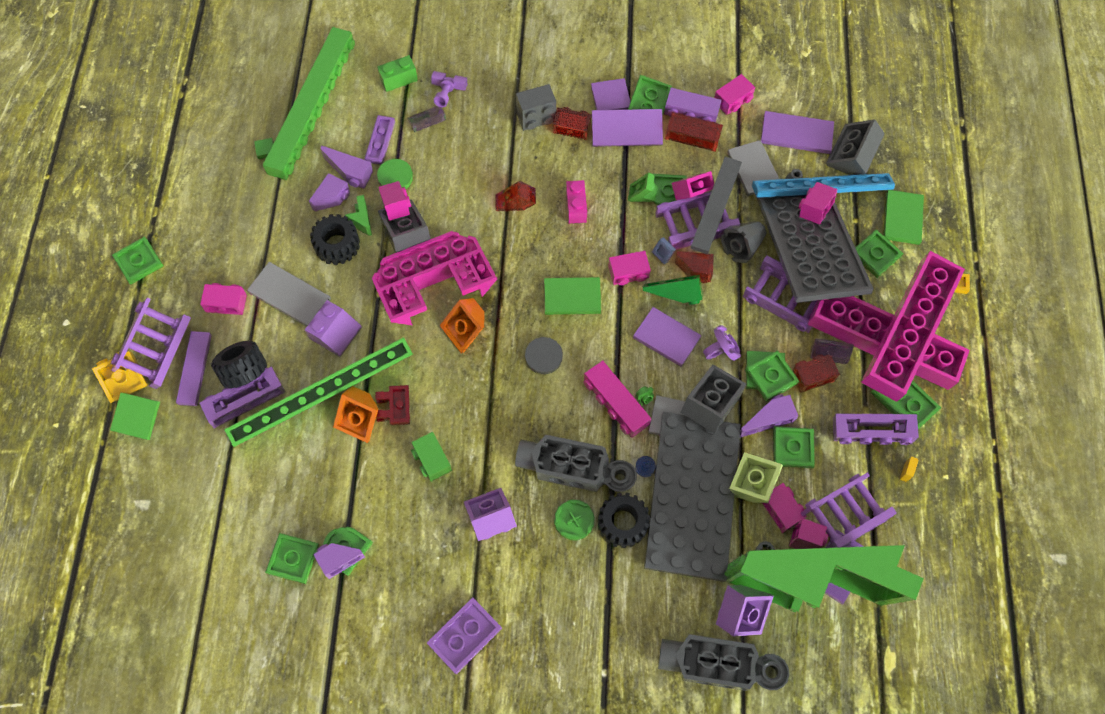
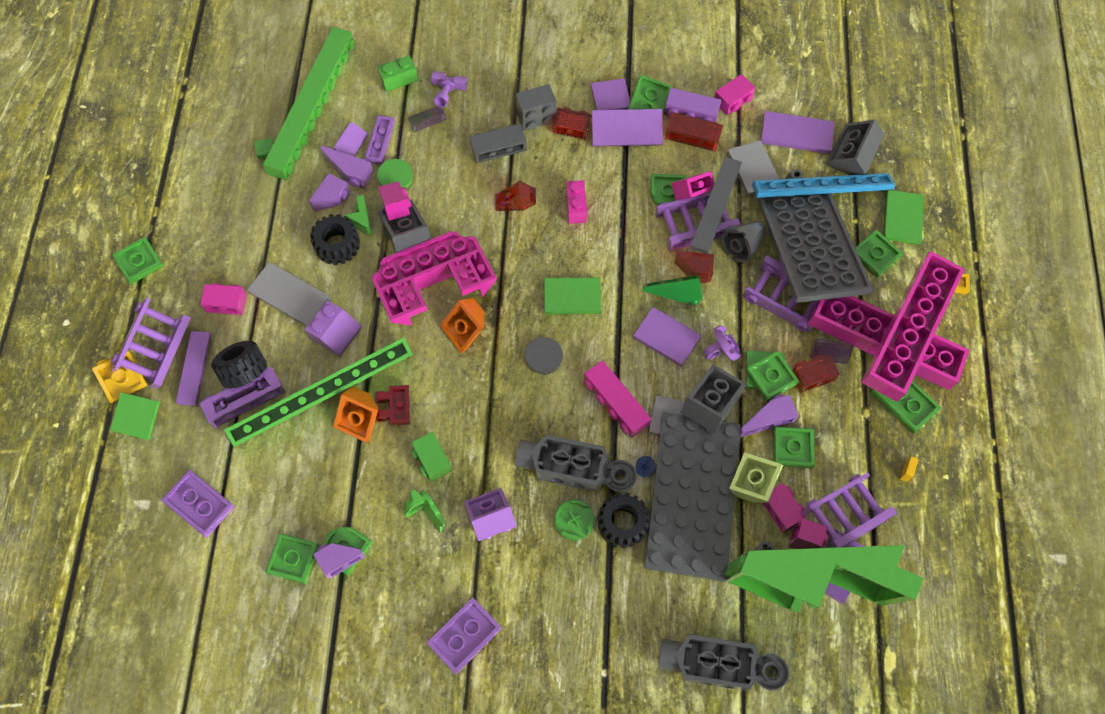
dark pink brick [608,251,651,285] -> none
bright green slope [628,172,657,202] -> none
bright green plate [635,386,654,406] -> none
sand blue tile [652,237,676,264] -> none
medium lavender slope [716,585,774,636] -> none
dark pink brick [799,182,837,224] -> none
medium lavender brick [833,414,919,445] -> none
none -> medium lavender tile [161,469,235,538]
none -> medium lavender slope [333,122,368,156]
none -> bright green hair [403,489,445,533]
none -> dark grey brick [470,124,527,163]

